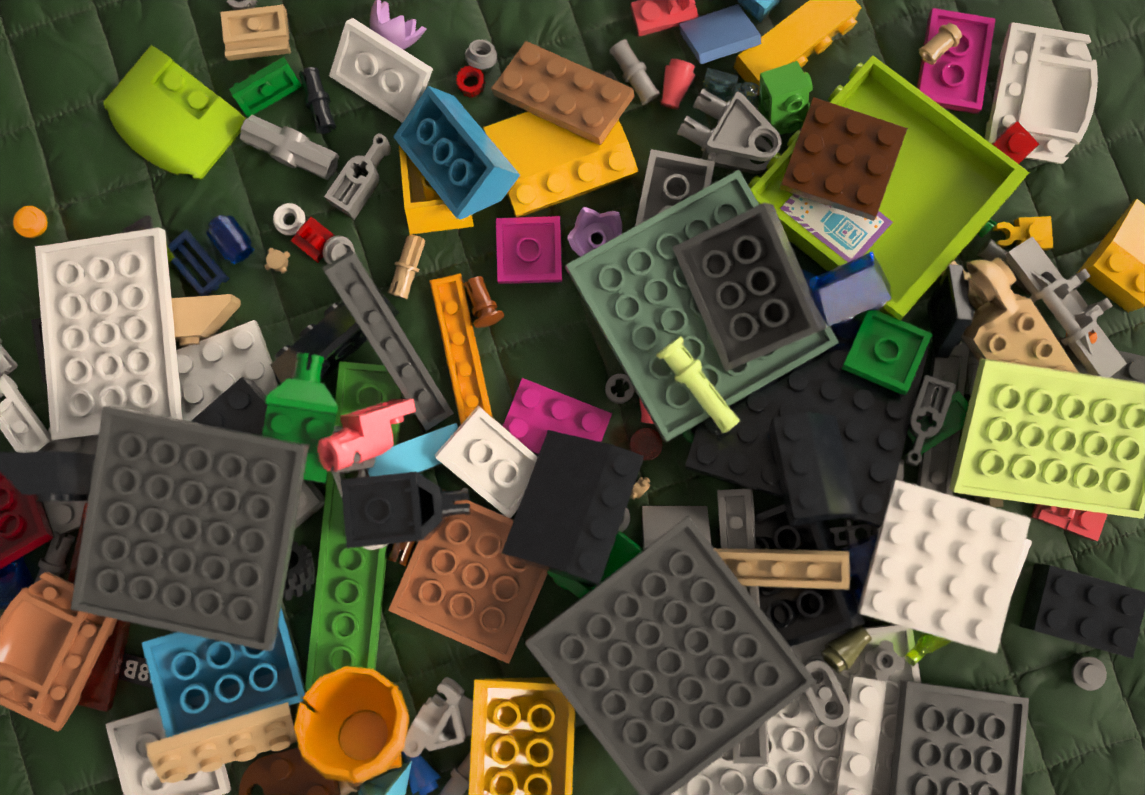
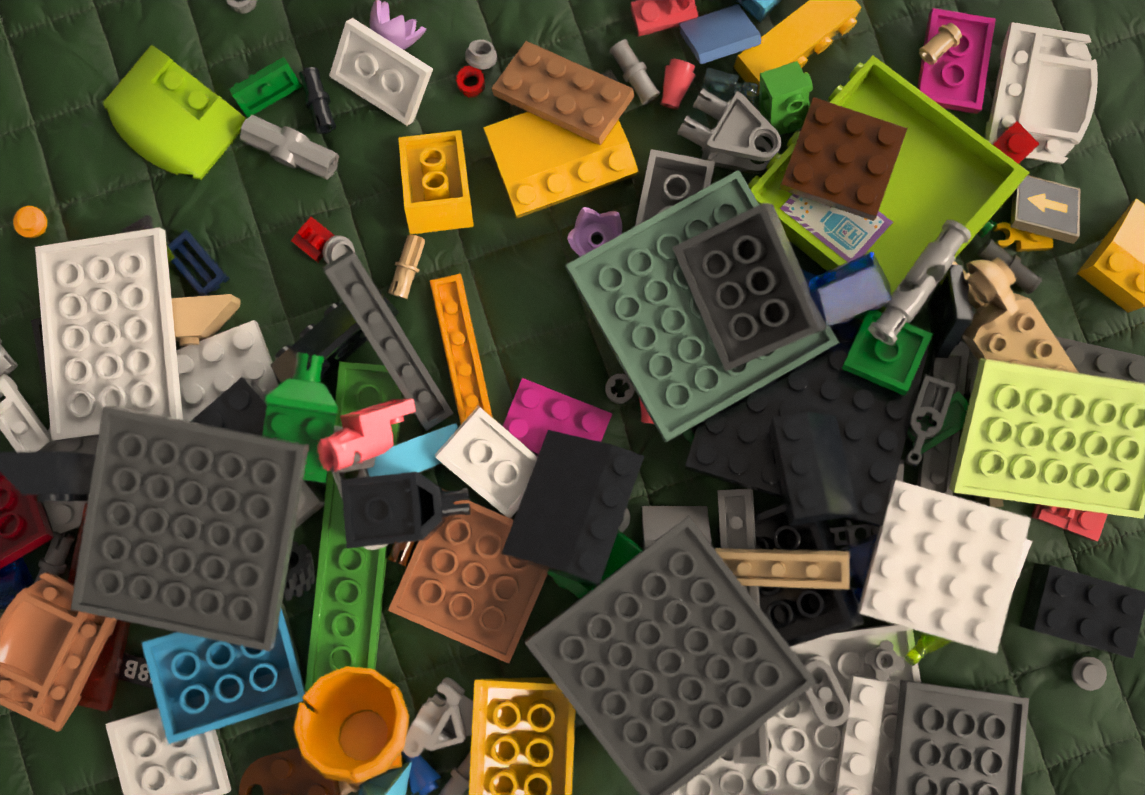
tan plate [146,702,298,783] -> none
clear blue brick [207,215,254,264] -> none
tan plate [221,5,291,61] -> none
tan piece [264,248,290,274] -> none
white plate [273,203,306,236] -> none
light grey piece [324,133,391,220] -> none
dark azure slope [393,86,520,219] -> none
dark orange pin [464,276,505,328] -> none
dark pink plate [496,216,562,284] -> none
clear red plate [630,428,663,461] -> none
tan piece [630,477,651,500] -> none
yellowish green pin [657,336,740,433] -> none
olive cone [821,625,872,674] -> none
light grey piece [1005,236,1127,378] -> none
none -> light grey piece [868,220,971,345]
none -> tile [1010,175,1080,244]

